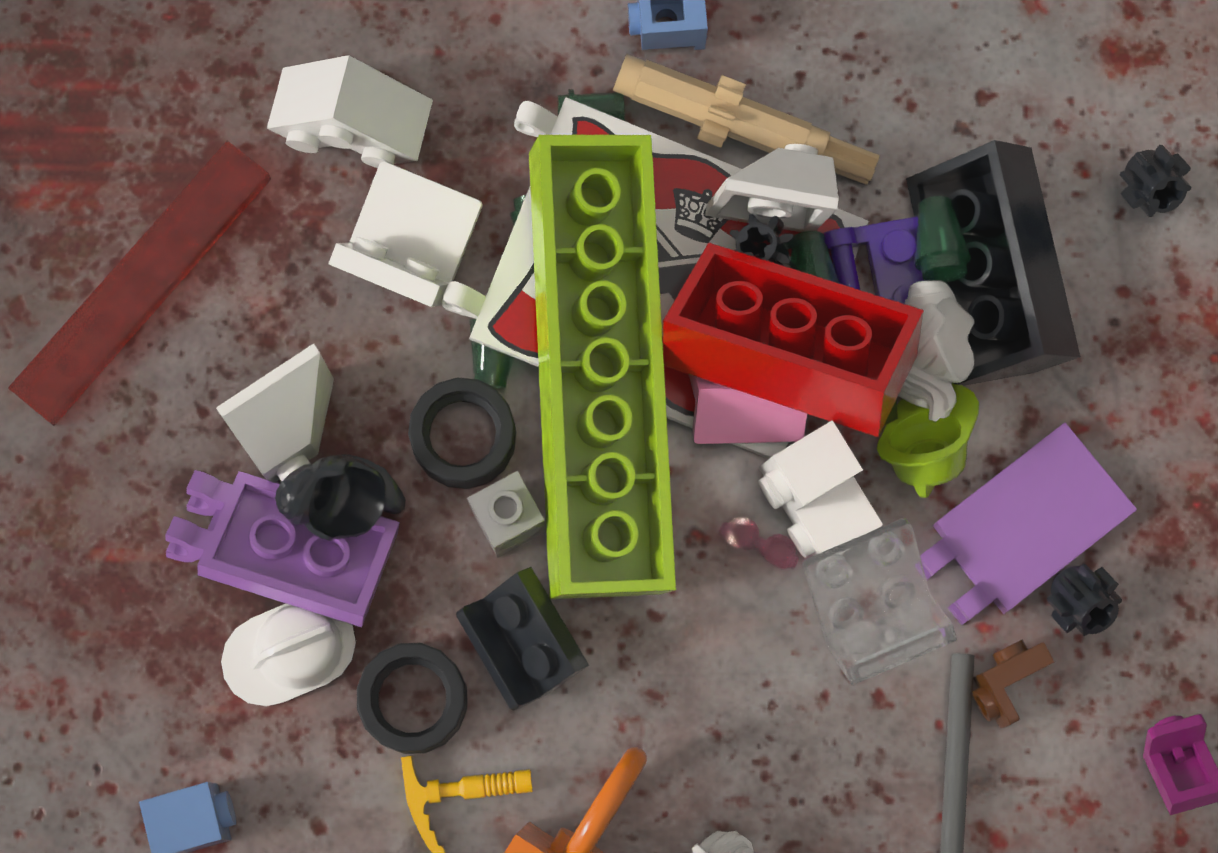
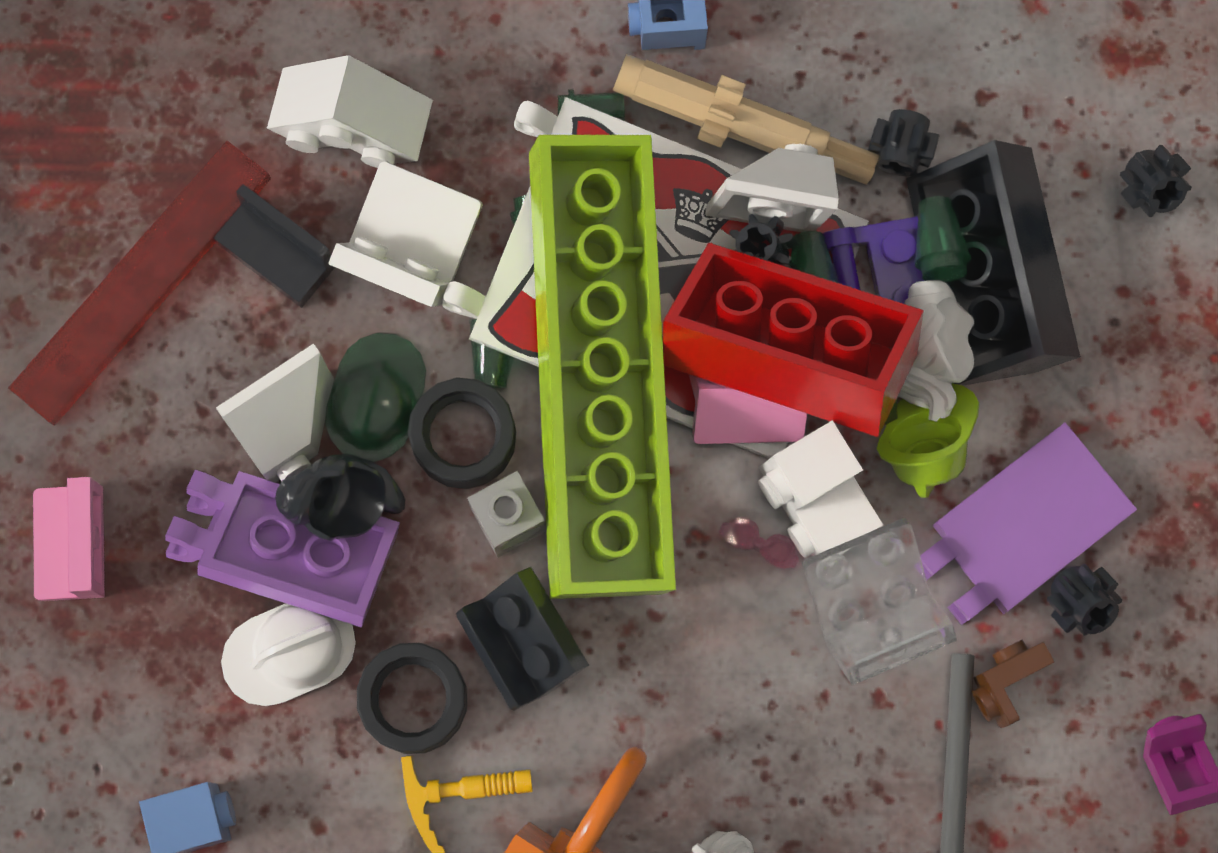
none -> bright pink panel [33,477,105,601]
none -> black panel [214,184,335,308]
none -> clear green piece [325,333,426,462]
none -> black gear [868,109,940,177]

